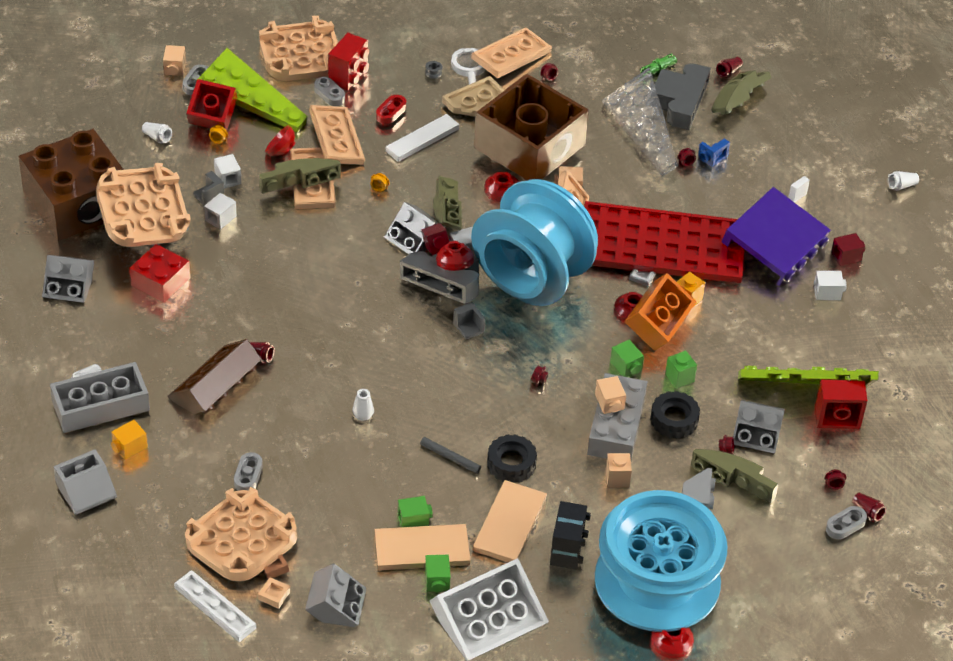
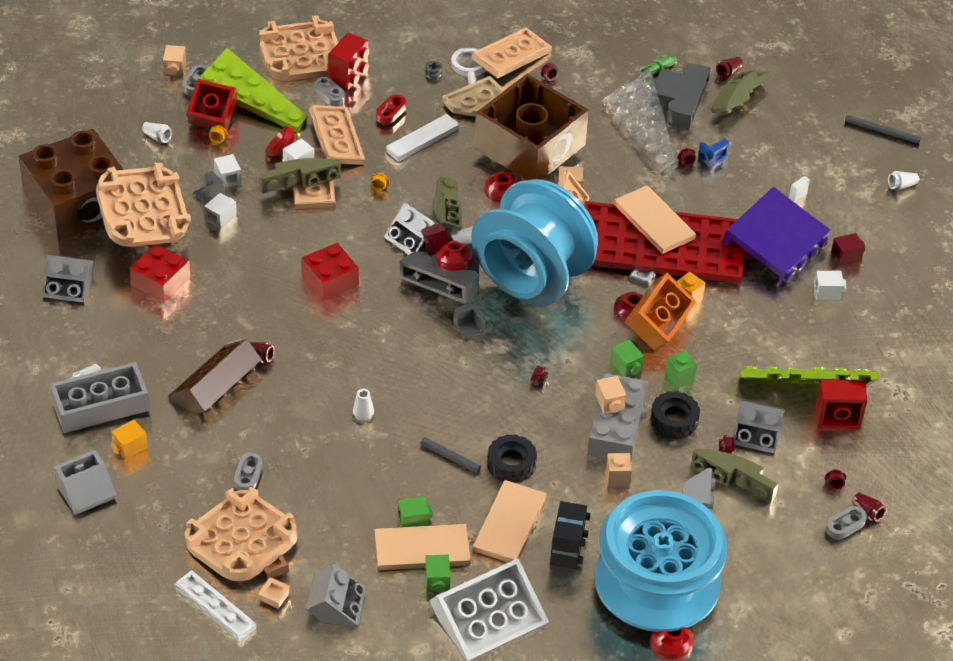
none -> white brick [282,139,314,162]
none -> red brick [301,242,359,301]
none -> light nougat tile [614,185,696,254]
none -> dark grey bar [845,115,922,144]

